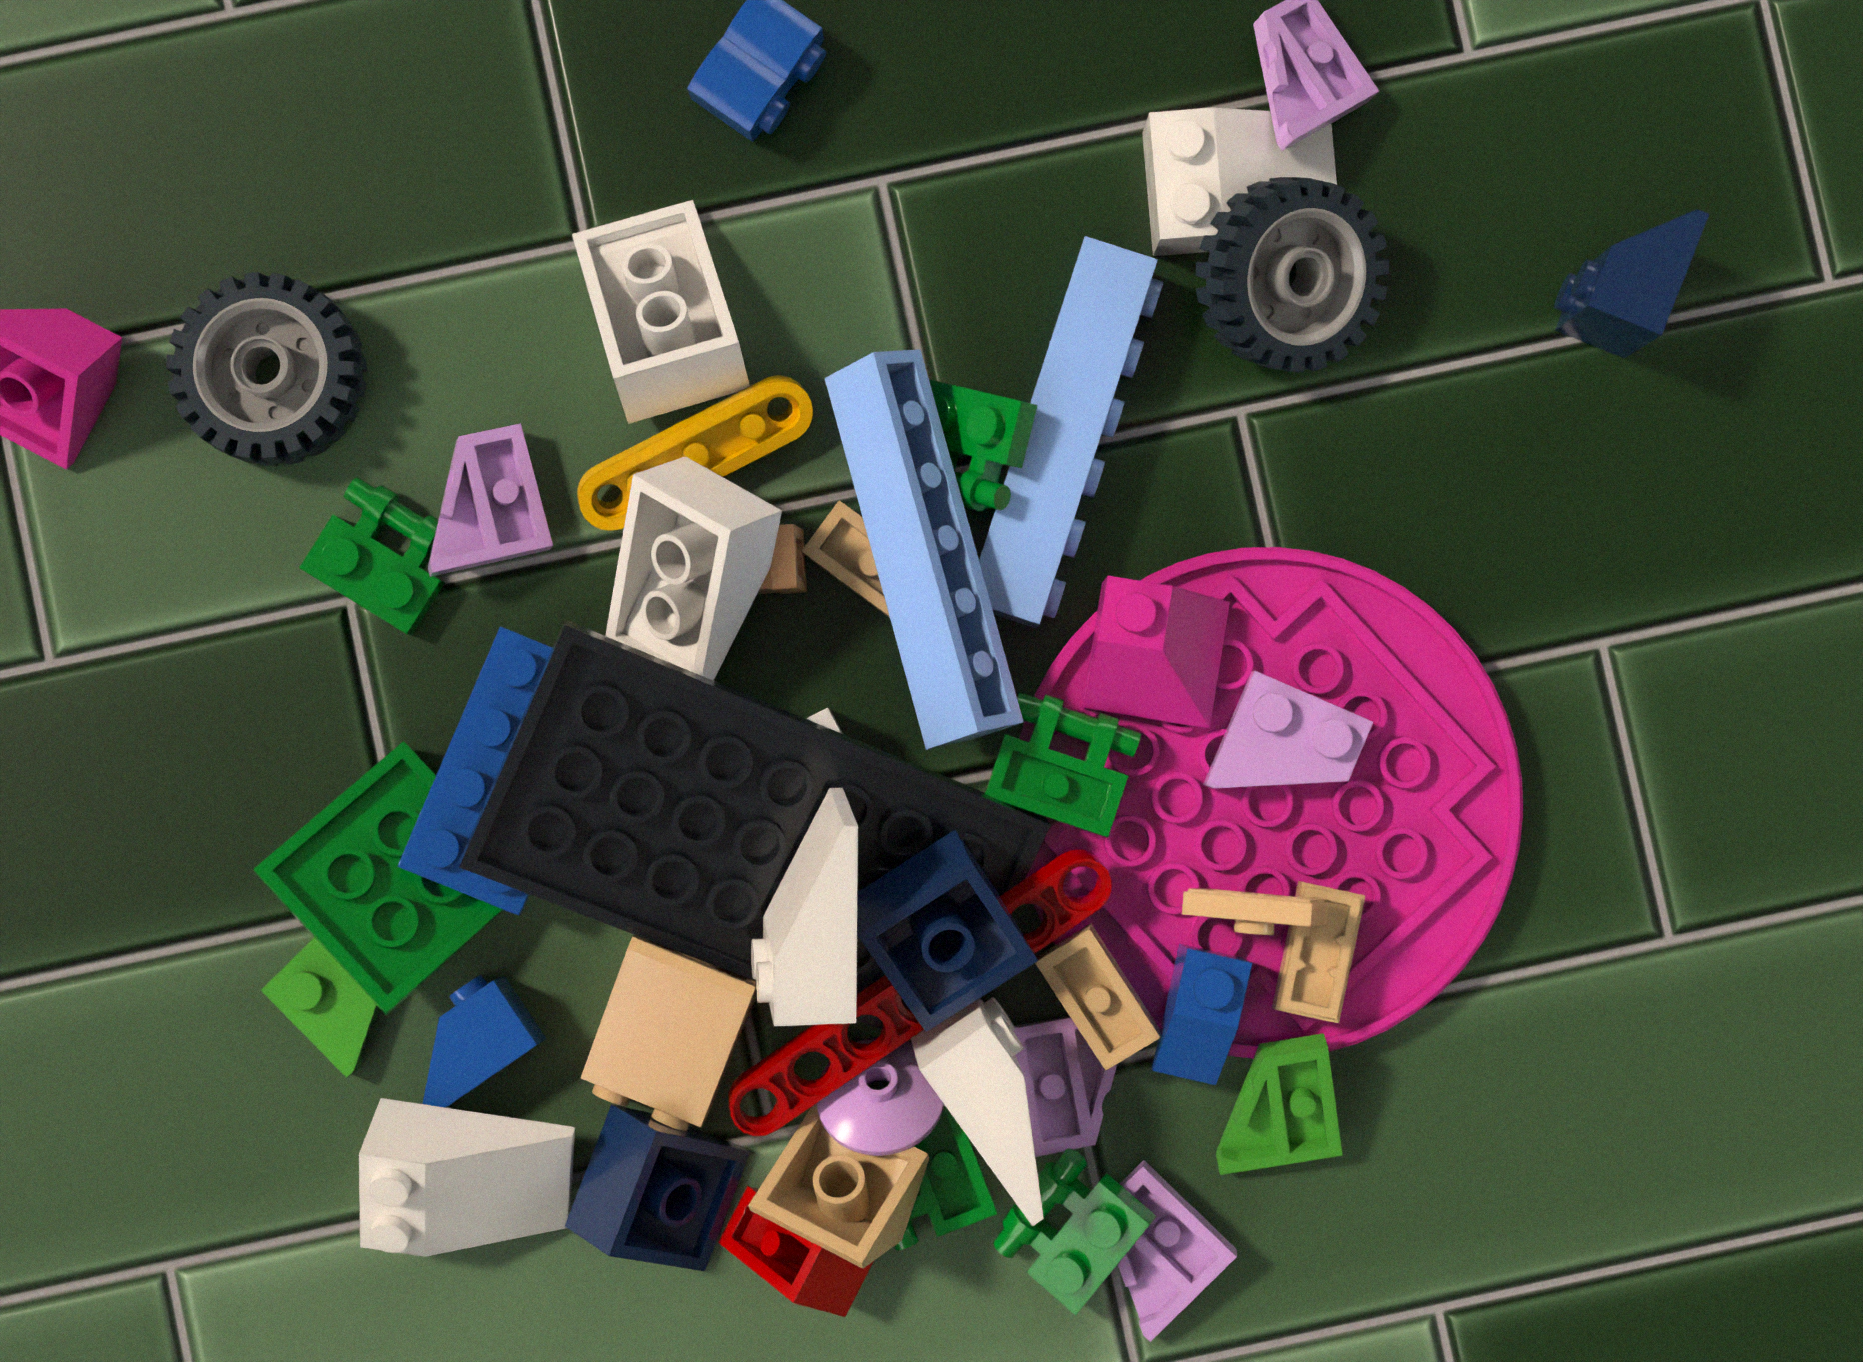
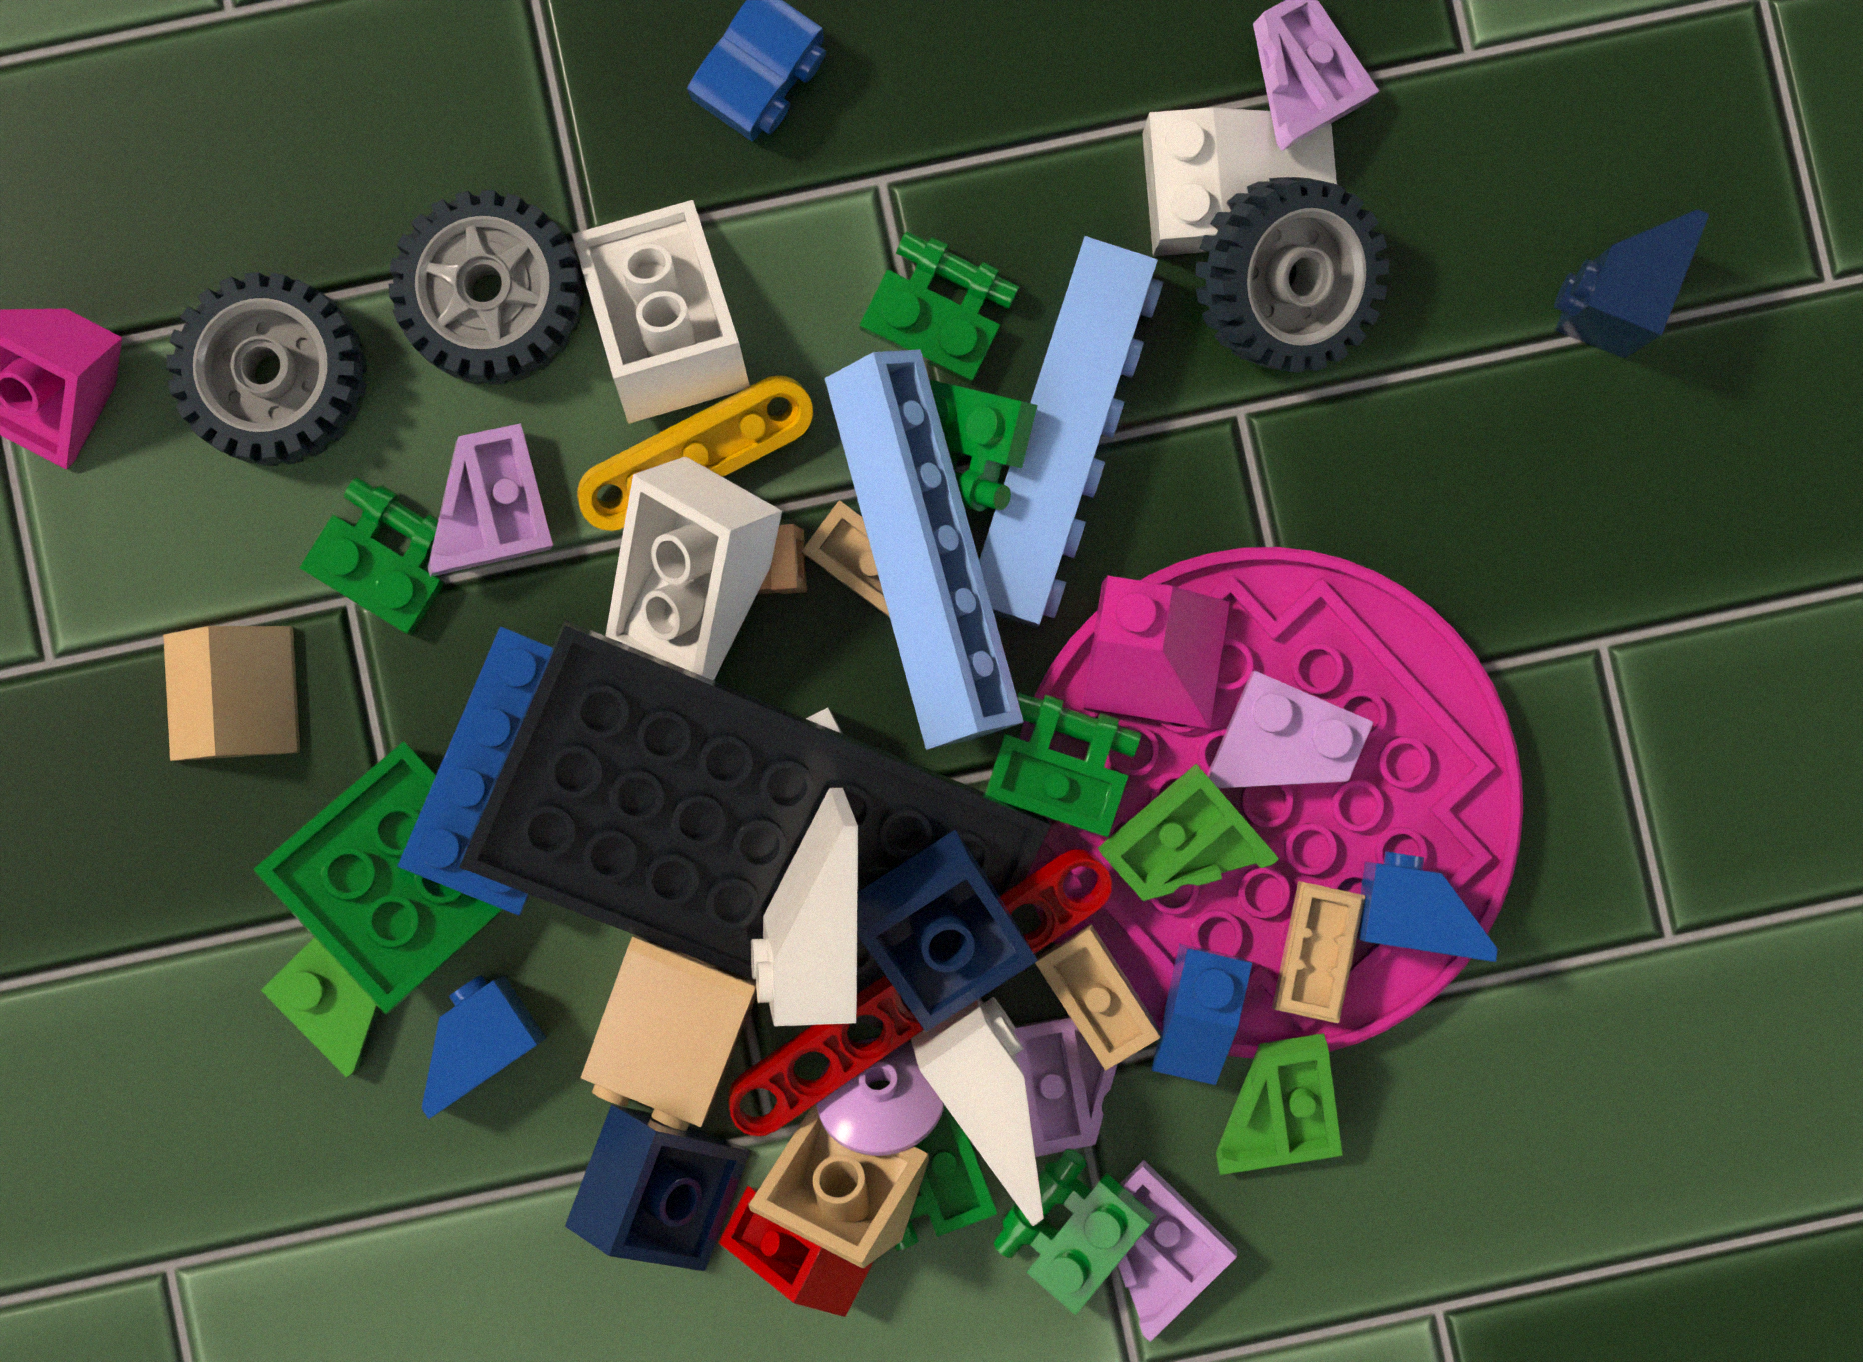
white slope [359,1098,575,1257] -> none
tan plate [1182,888,1329,935] -> none
none -> tan slope [163,626,300,761]
none -> wheel [388,190,584,385]
none -> green plate [859,231,1020,385]
none -> bright green wing [1098,764,1279,901]
none -> blue slope [1357,851,1498,962]

